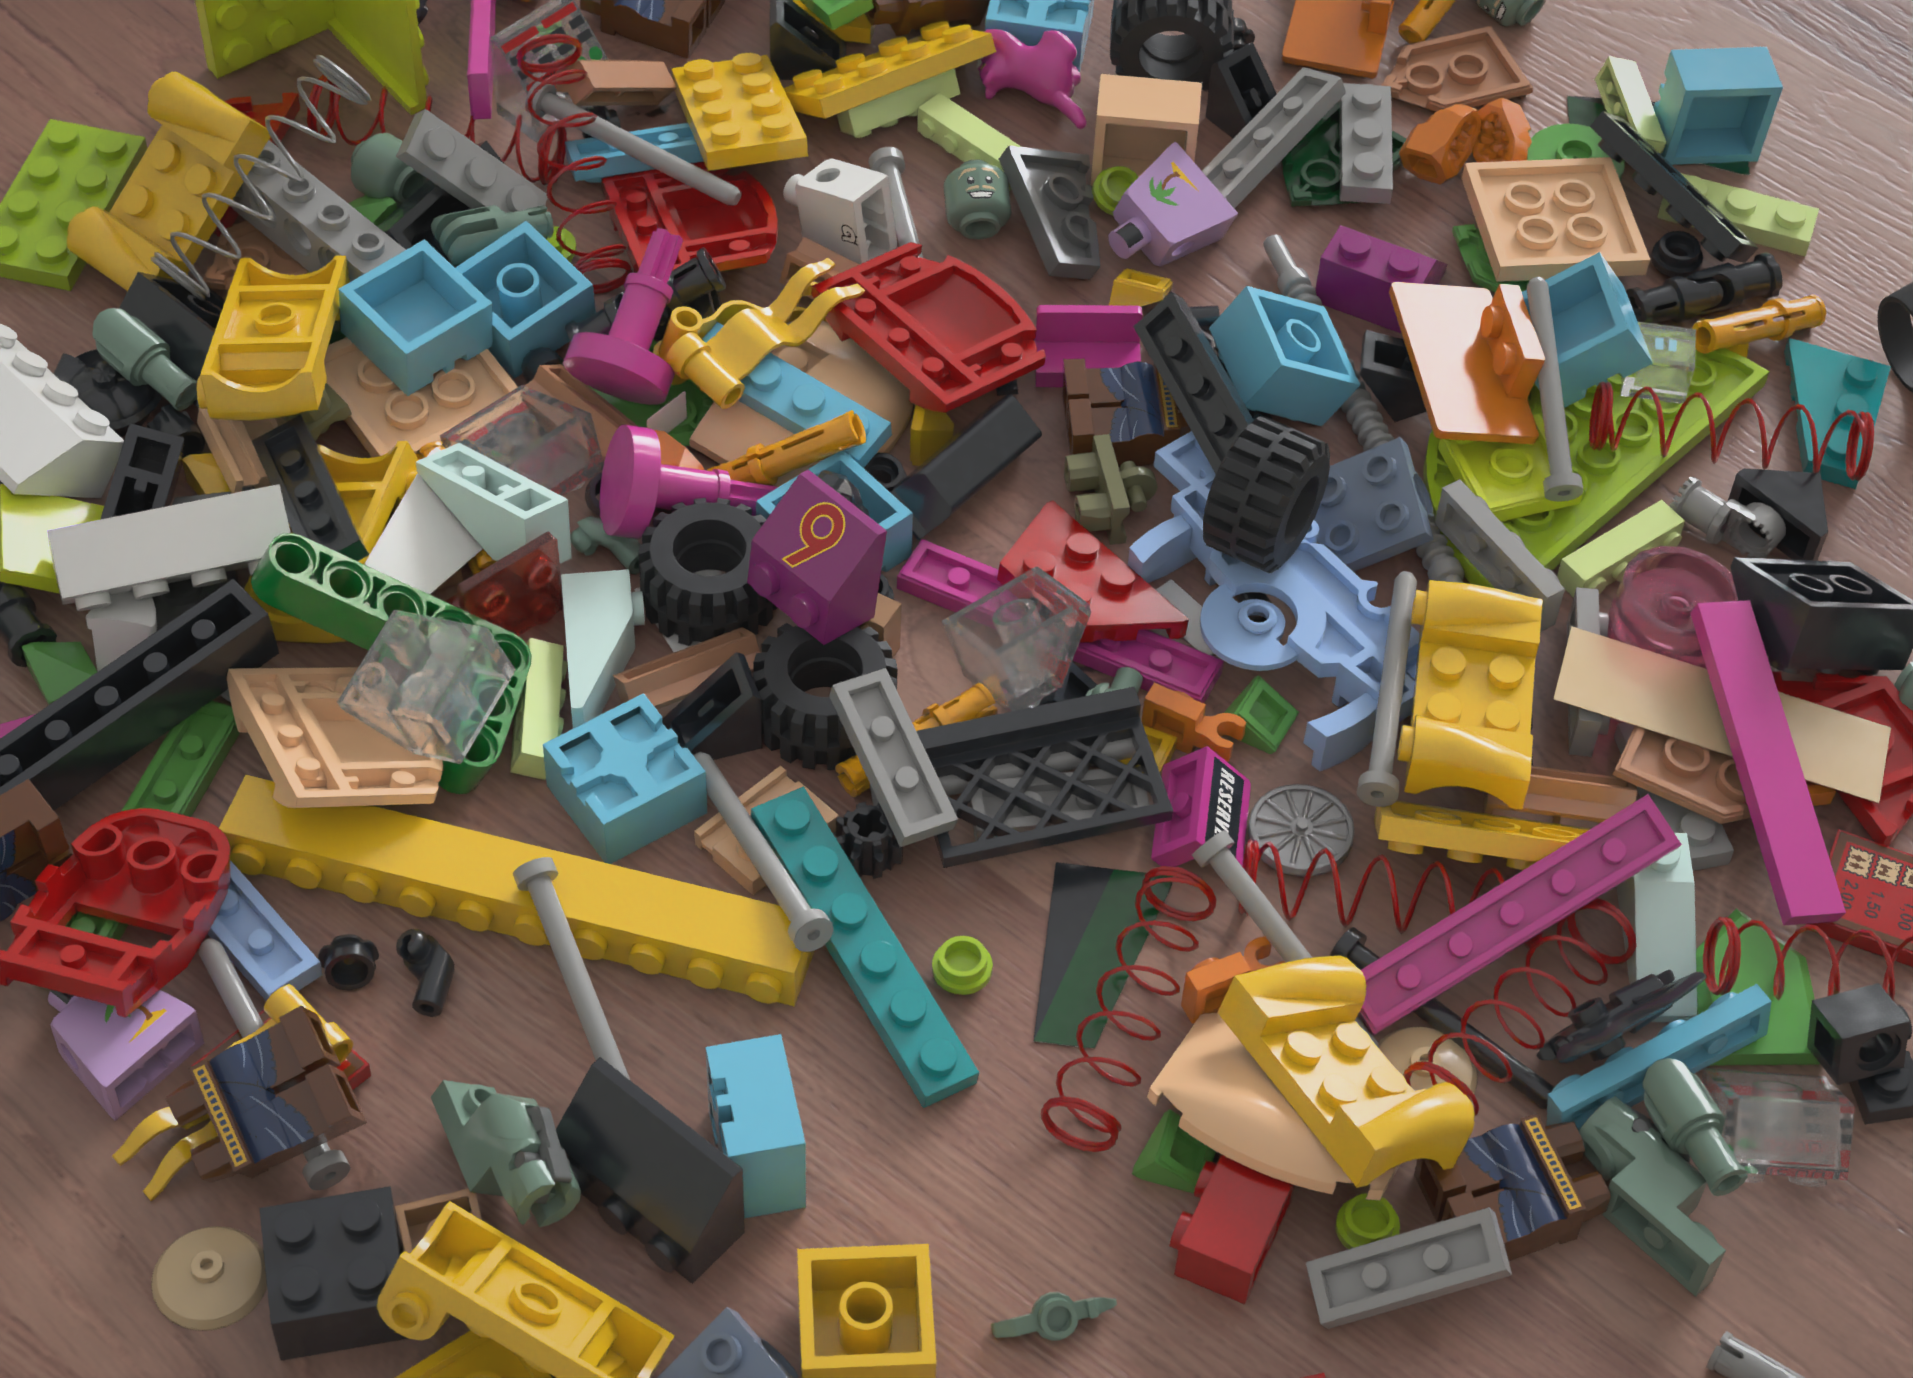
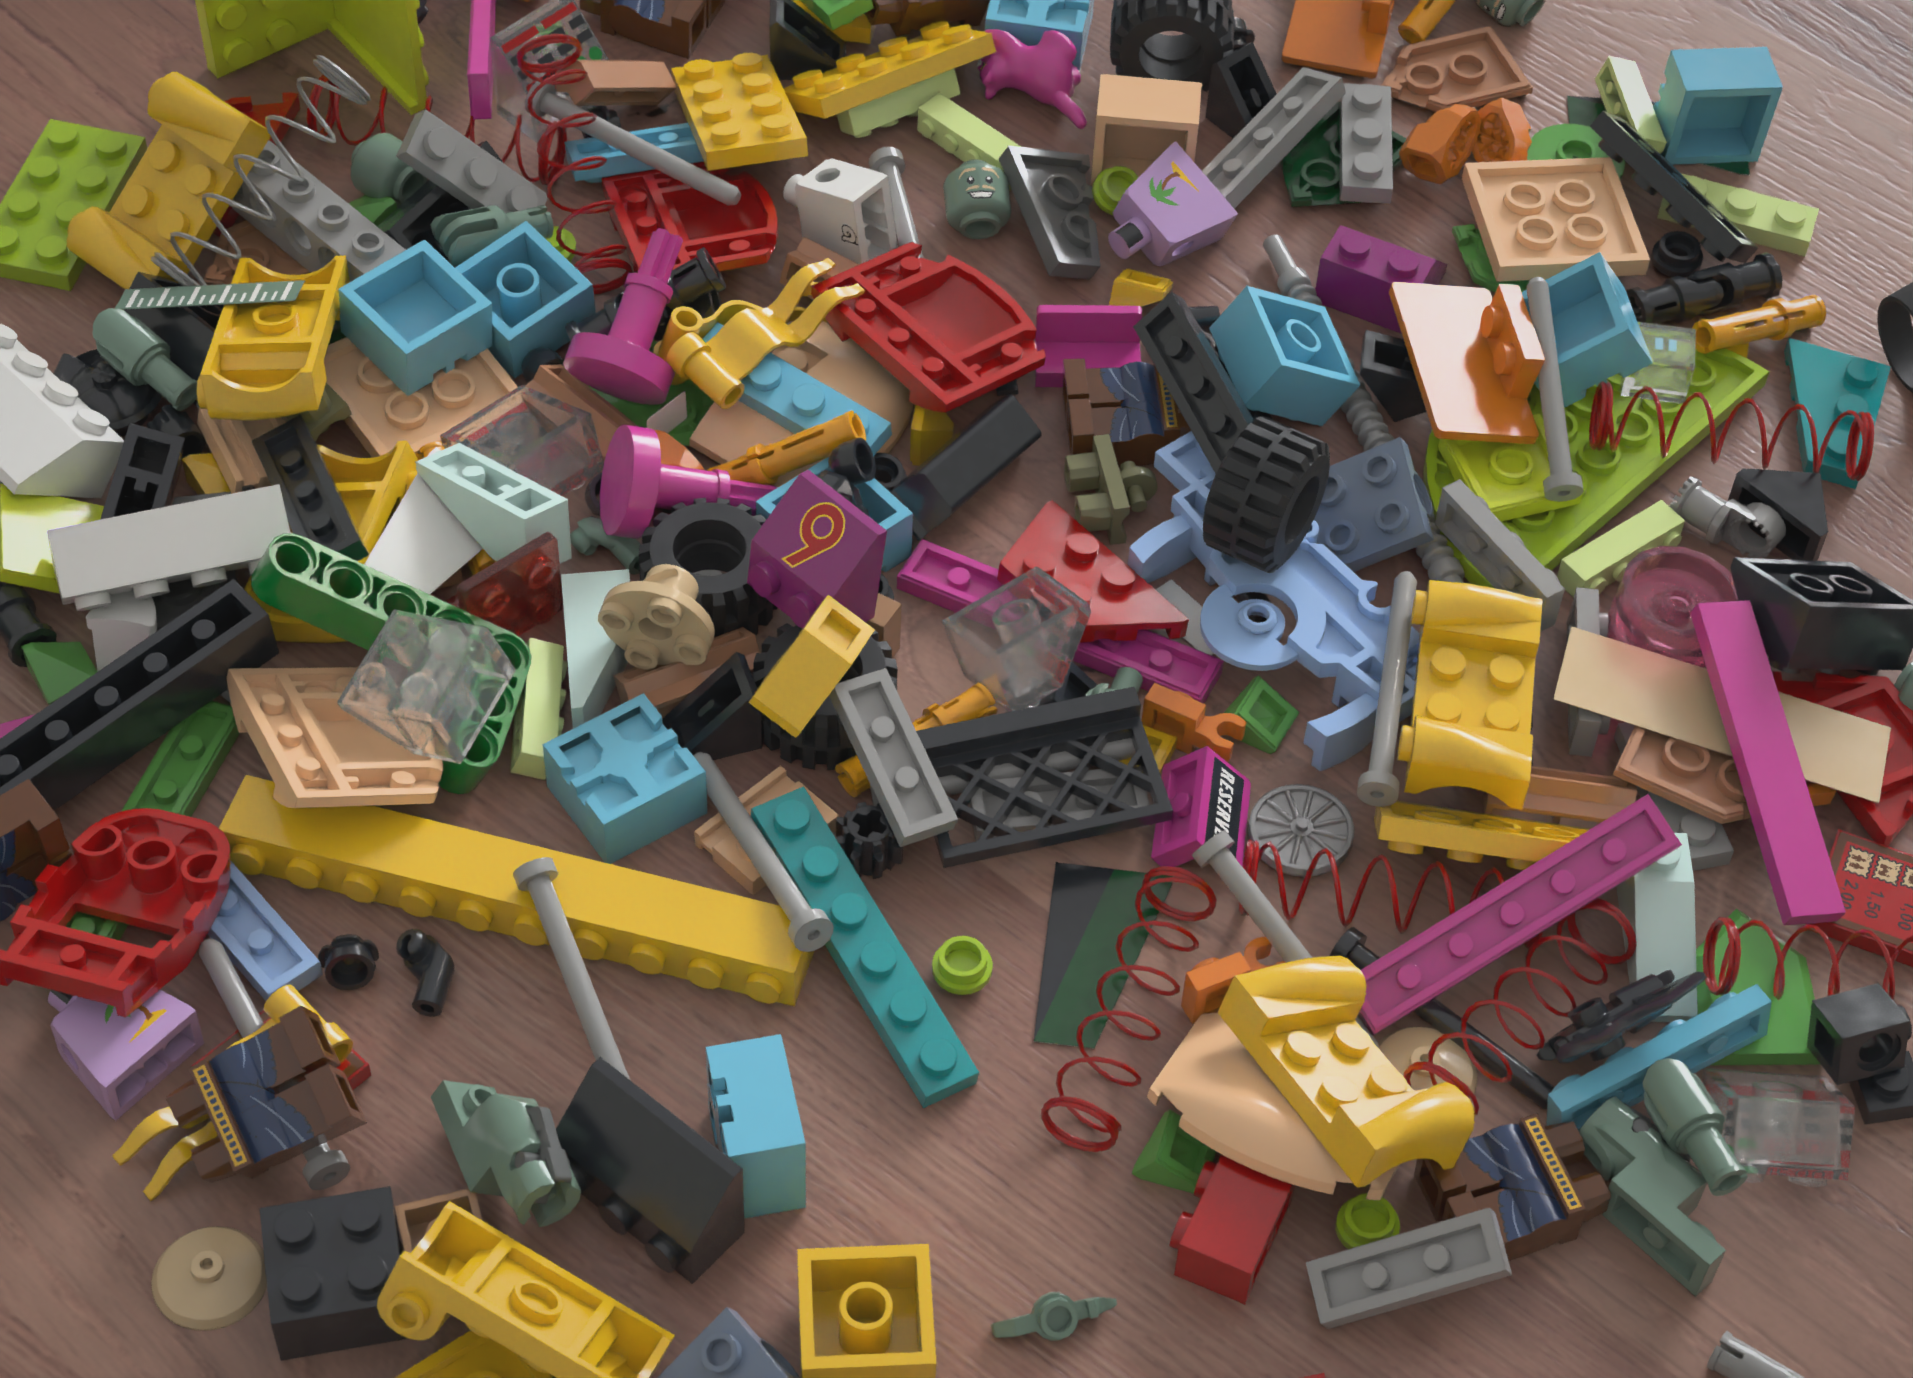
none -> sand green sticker [115,280,305,310]
none -> tan plate [598,564,715,670]
none -> yellow slope [748,595,875,738]
none -> black hinge [828,438,876,485]

